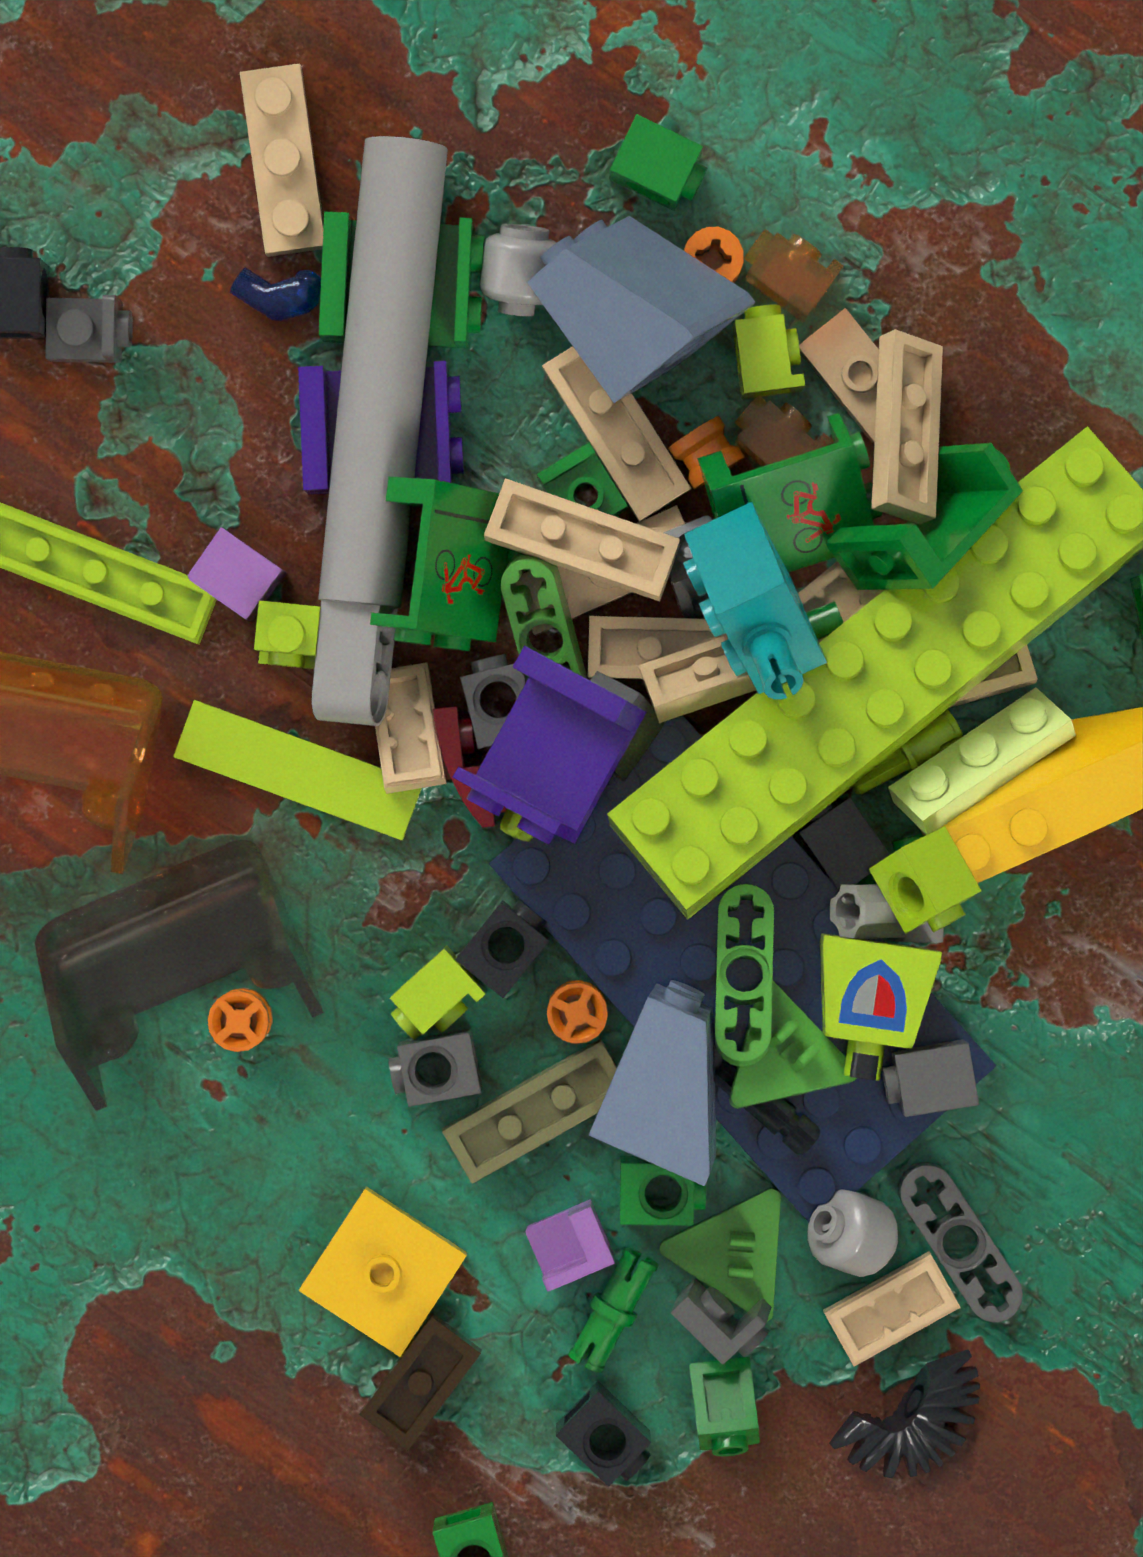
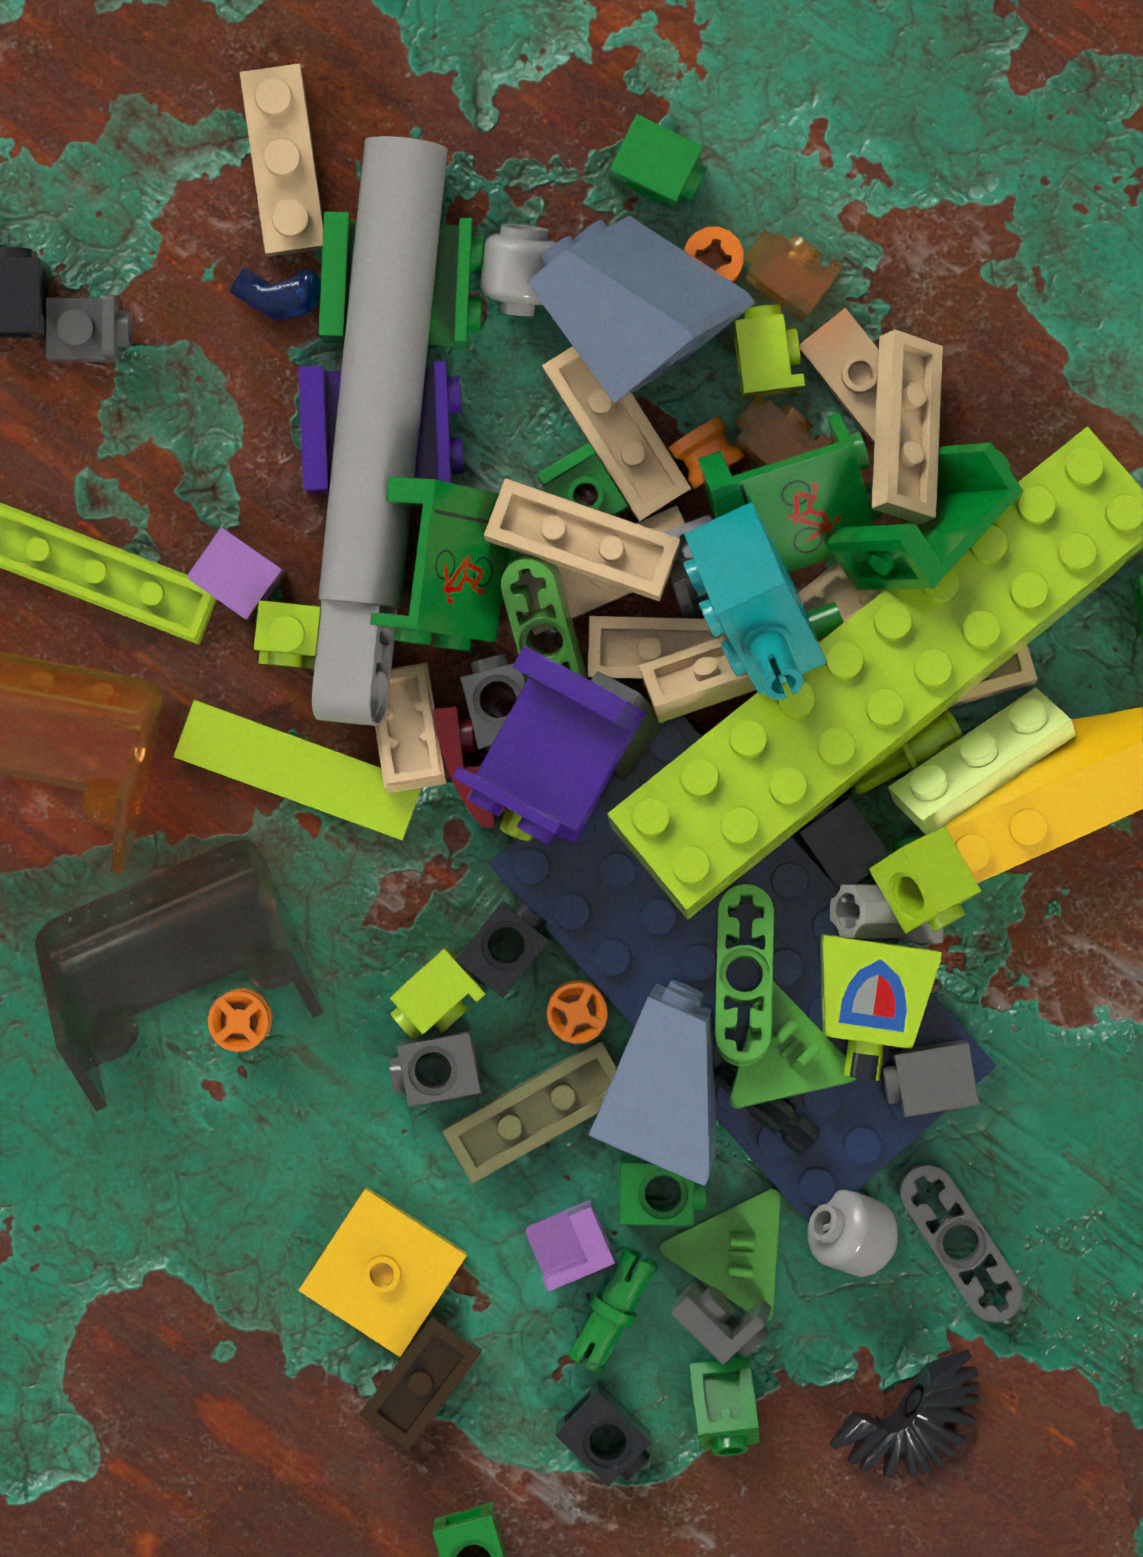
tan plate [823,1251,961,1366] -> none

